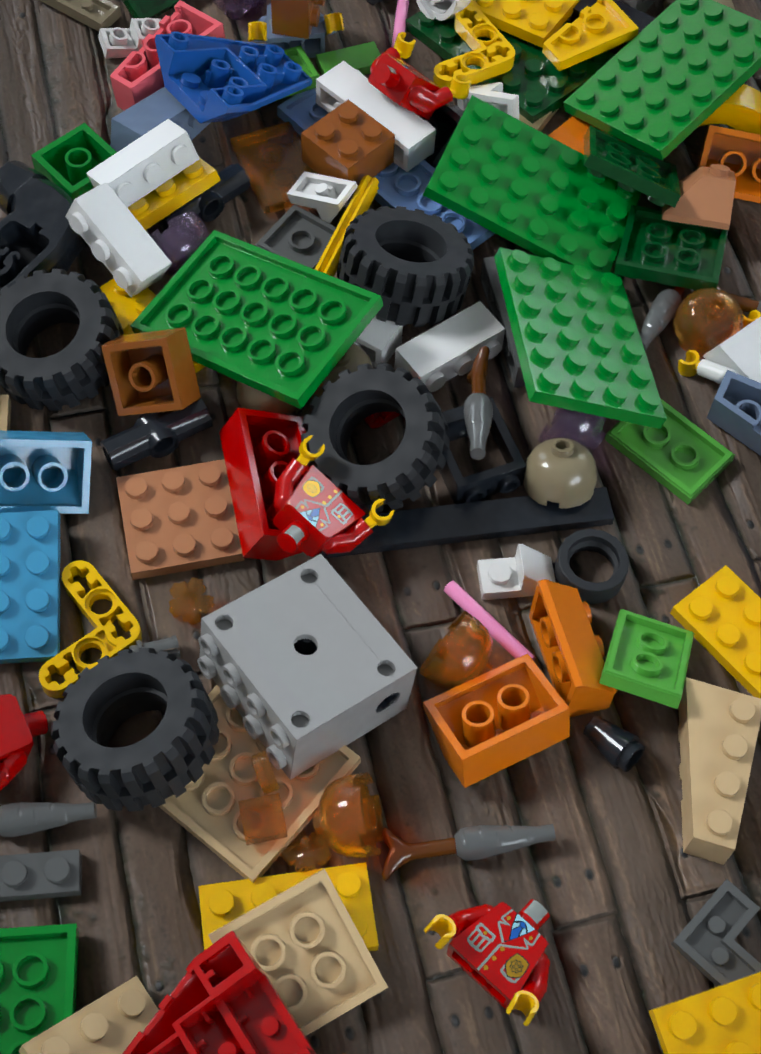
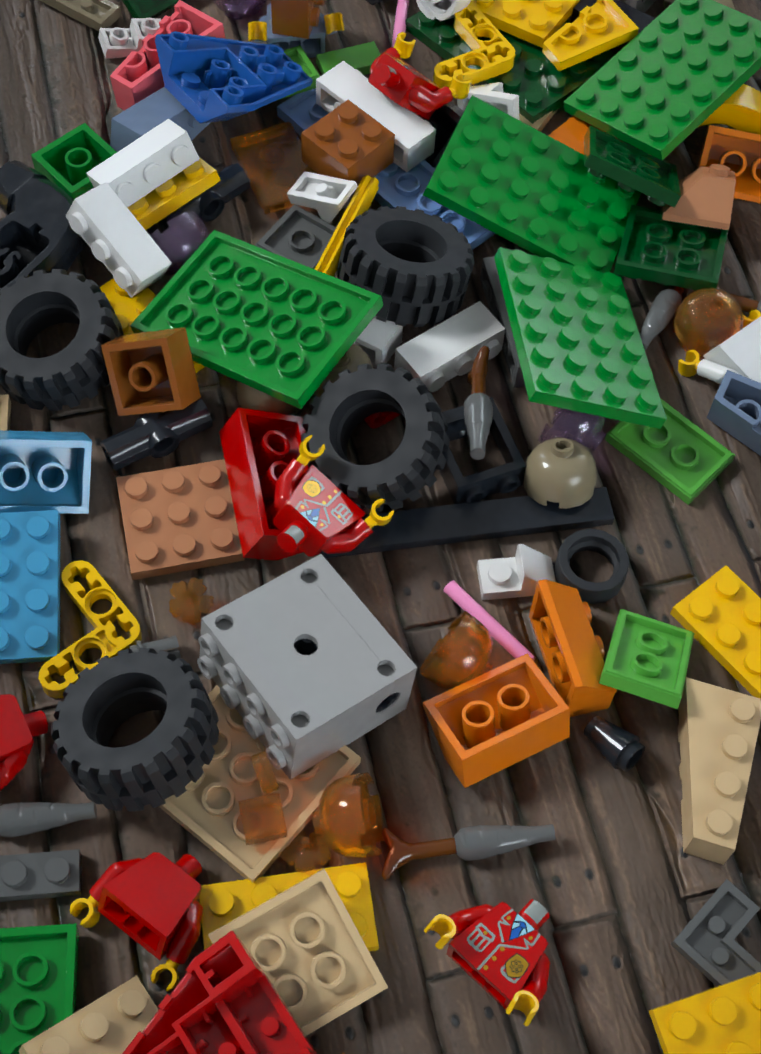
none -> red torso [70,852,203,992]

